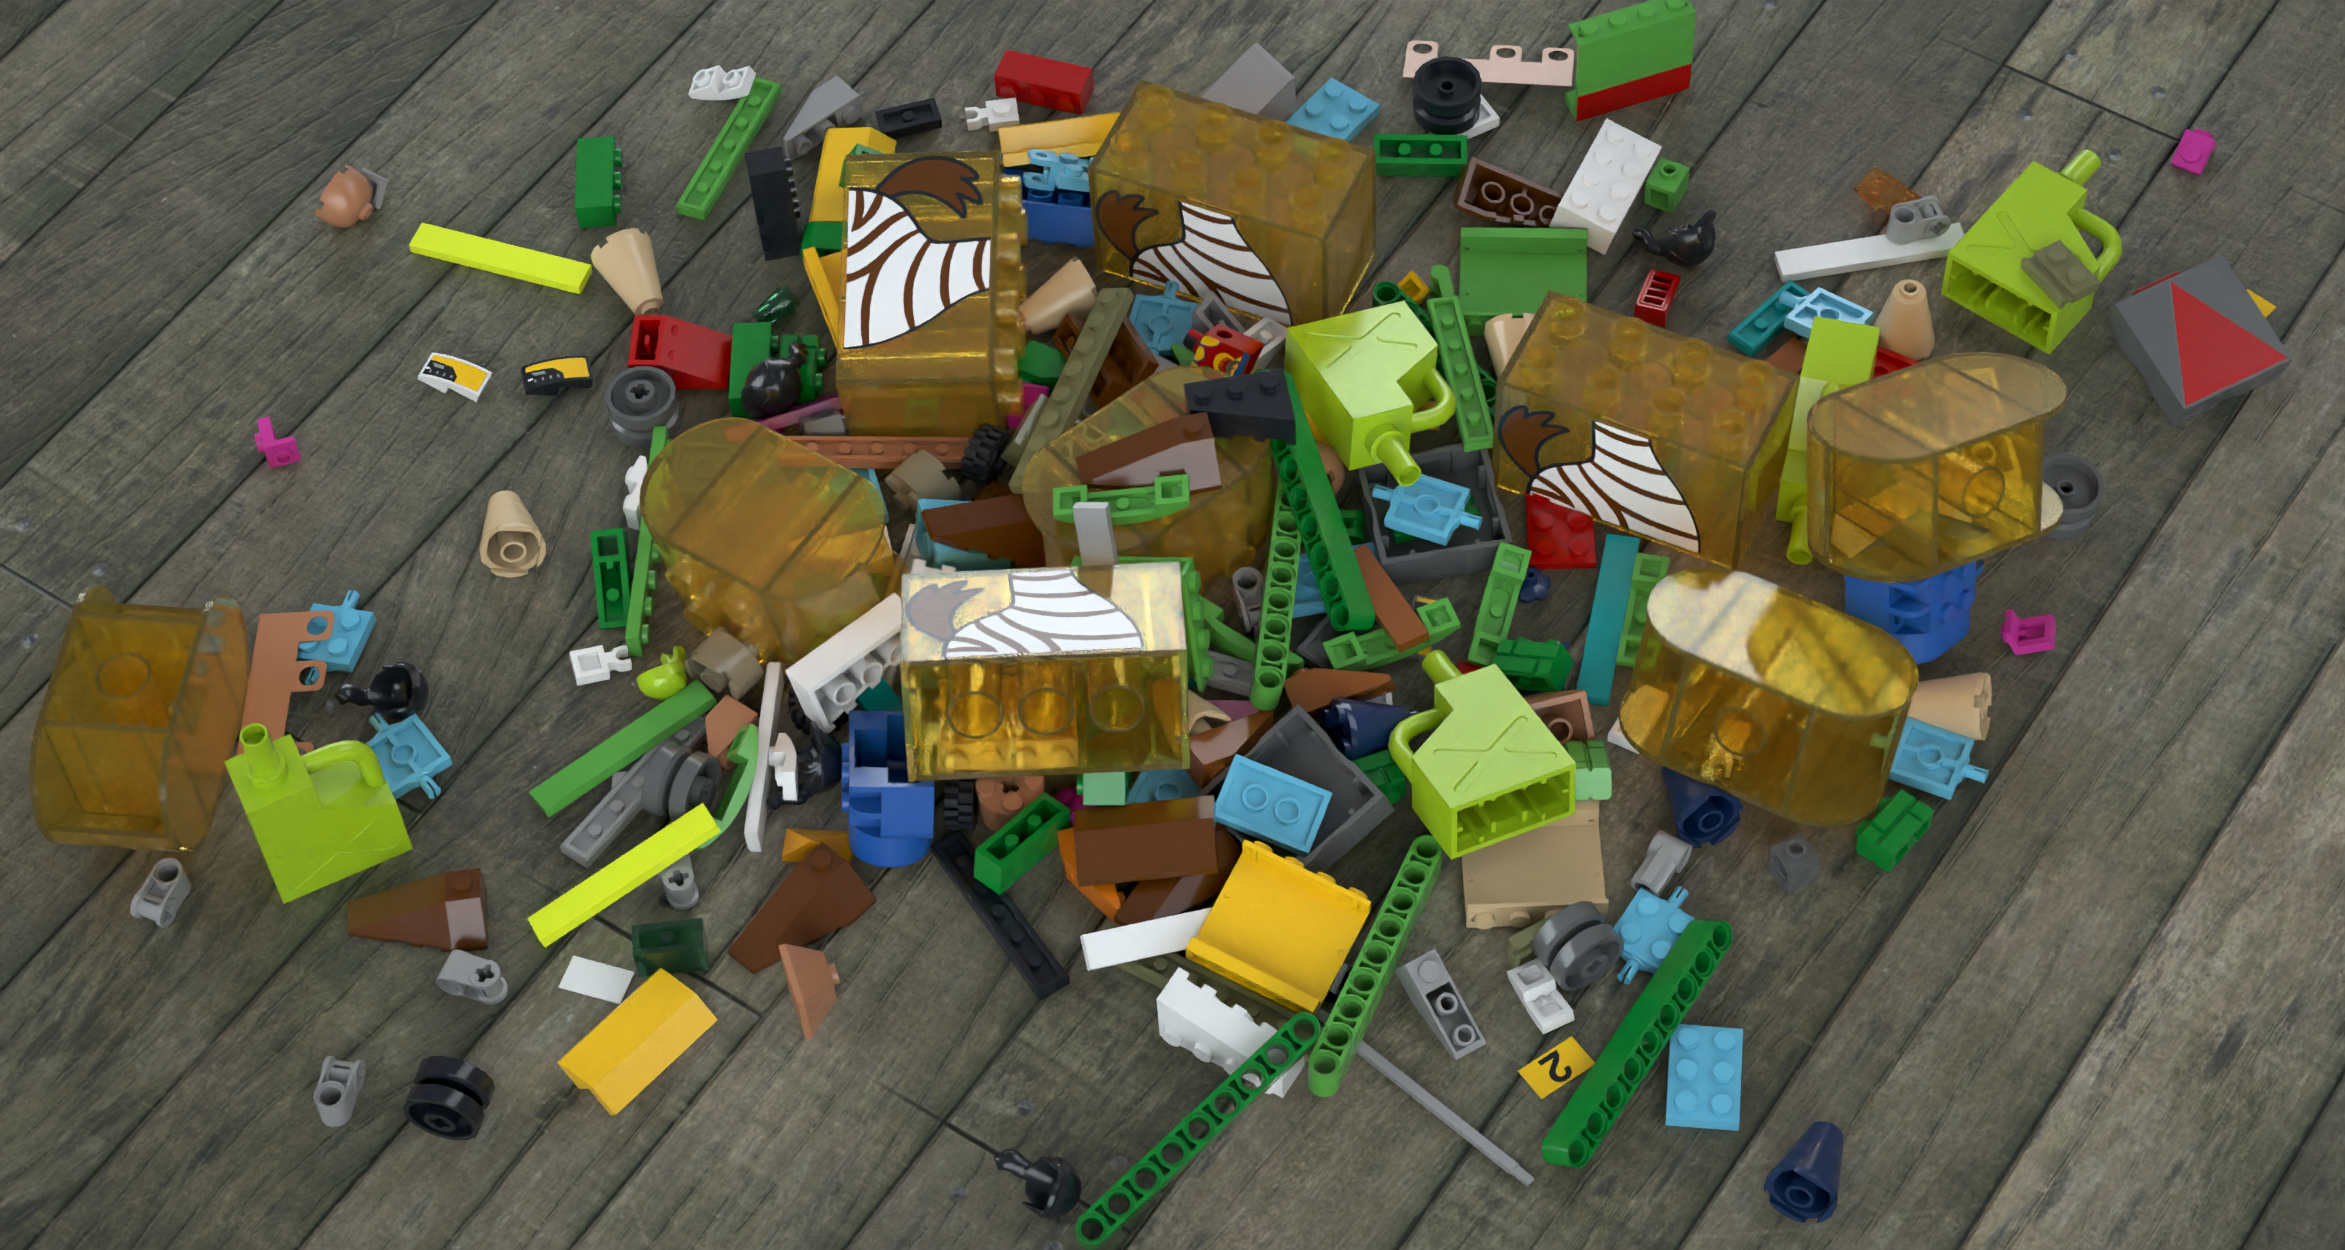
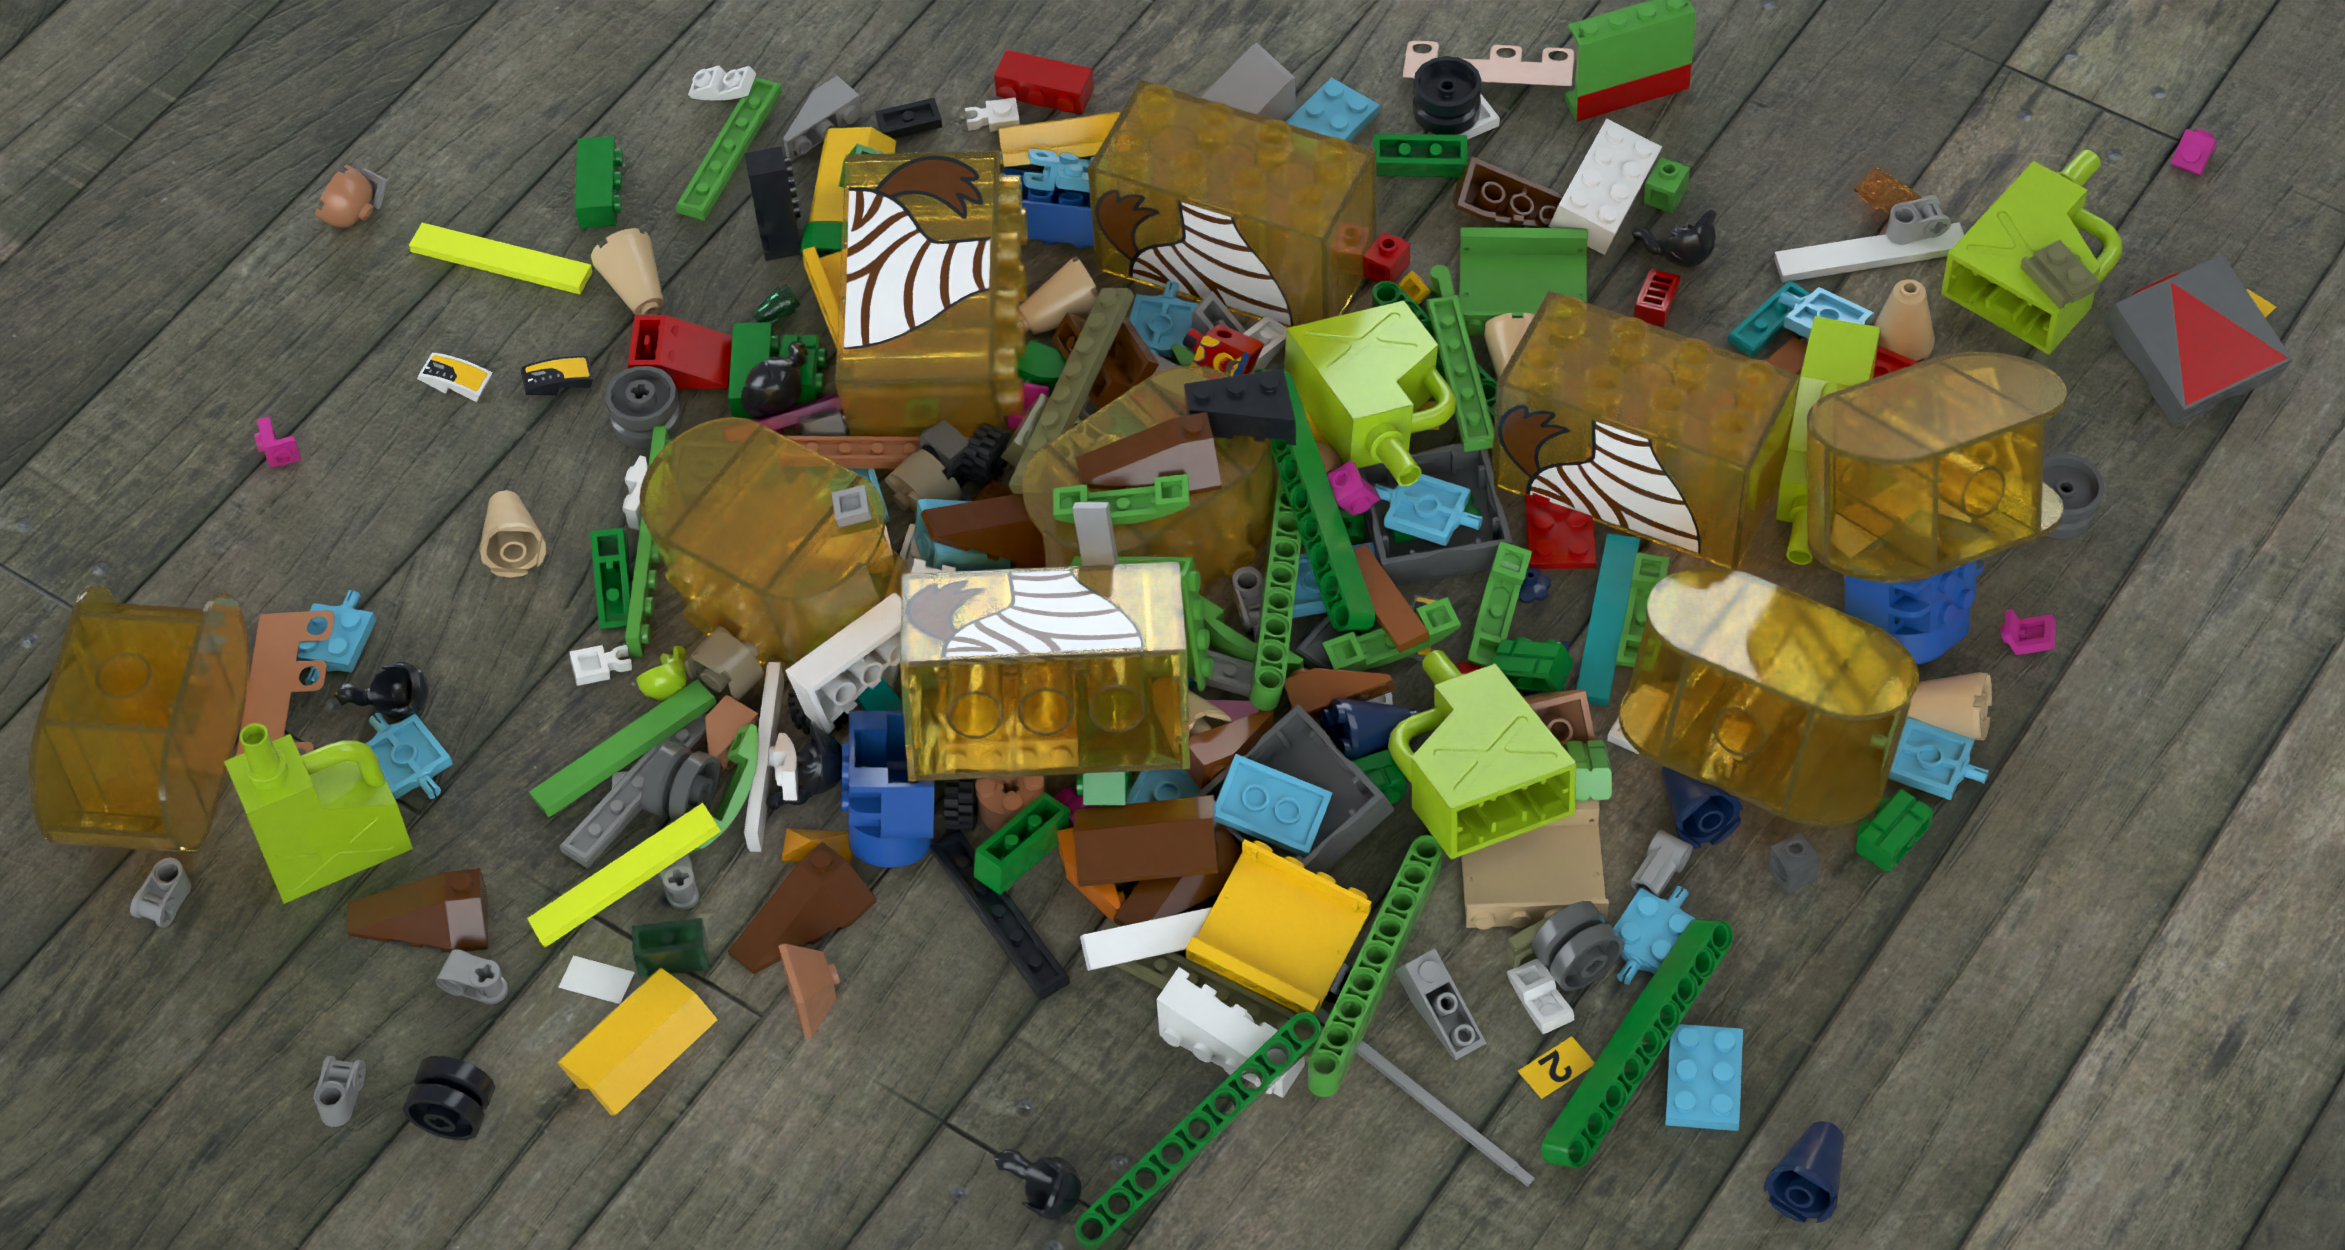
none -> light grey plate [831,485,872,527]
none -> dark grey brick [919,419,970,478]
none -> dark pink bracket [1327,461,1380,516]
none -> red brick [1363,231,1410,283]

